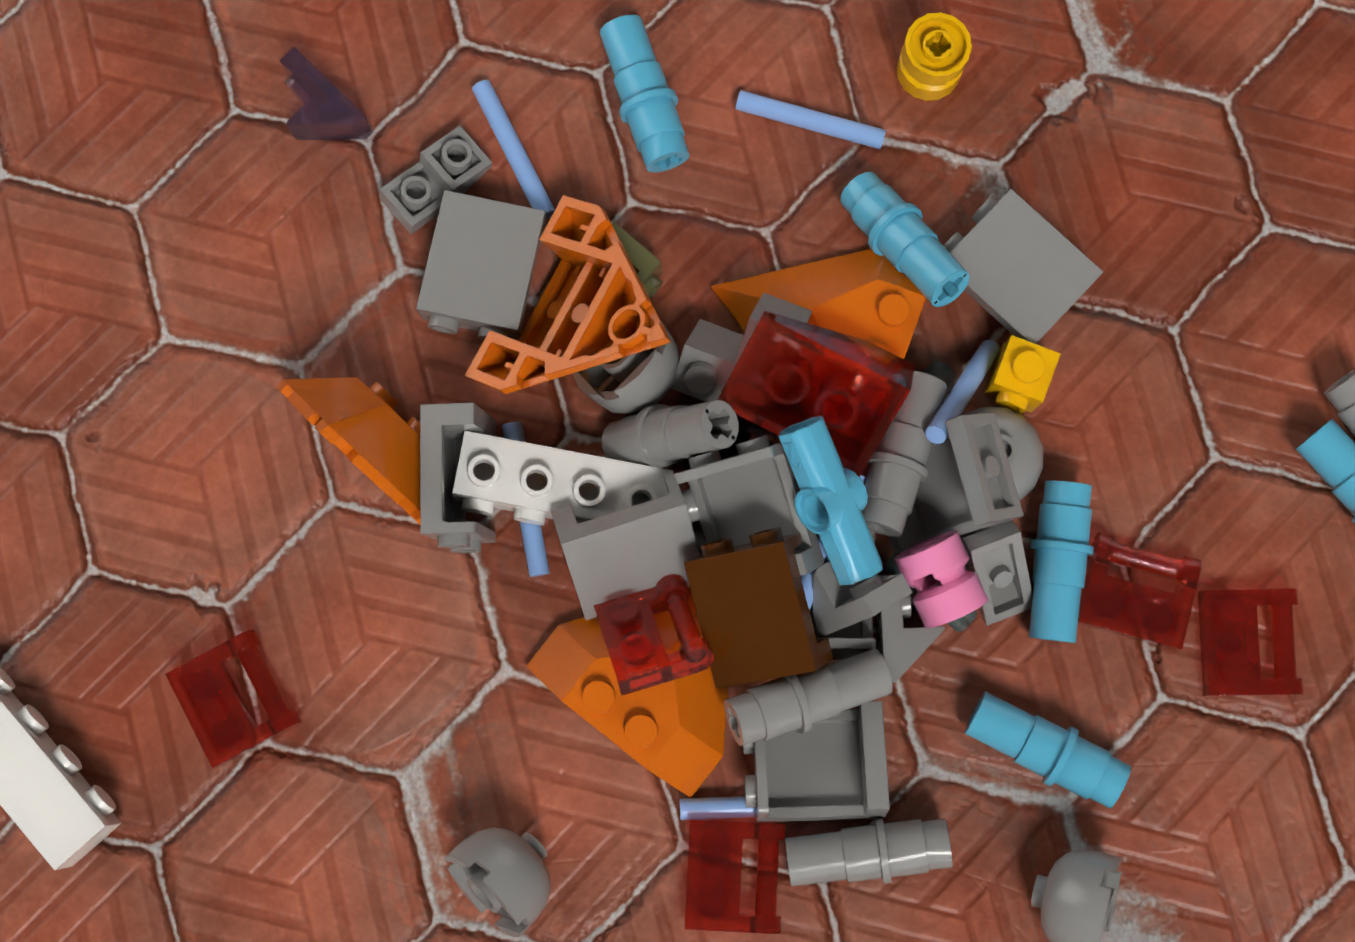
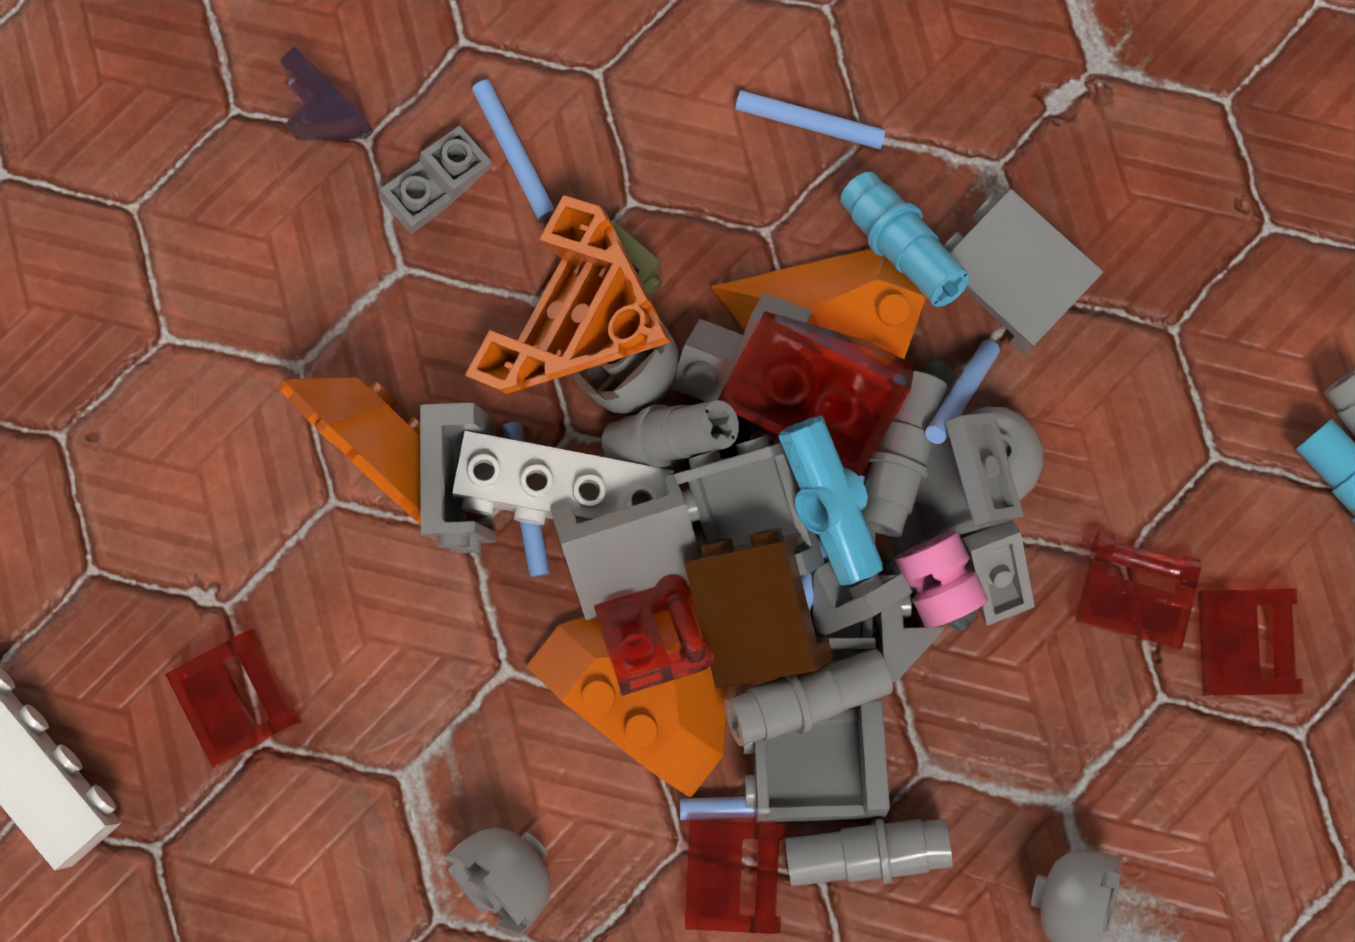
light grey panel [416,190,548,340] -> none
medium azure piece [599,15,690,173] -> none
yellow wheel [896,12,972,101] -> none
medium azure piece [964,691,1131,809] -> none
yellow brick [983,335,1061,413] -> none
medium azure piece [1028,481,1094,643] -> none

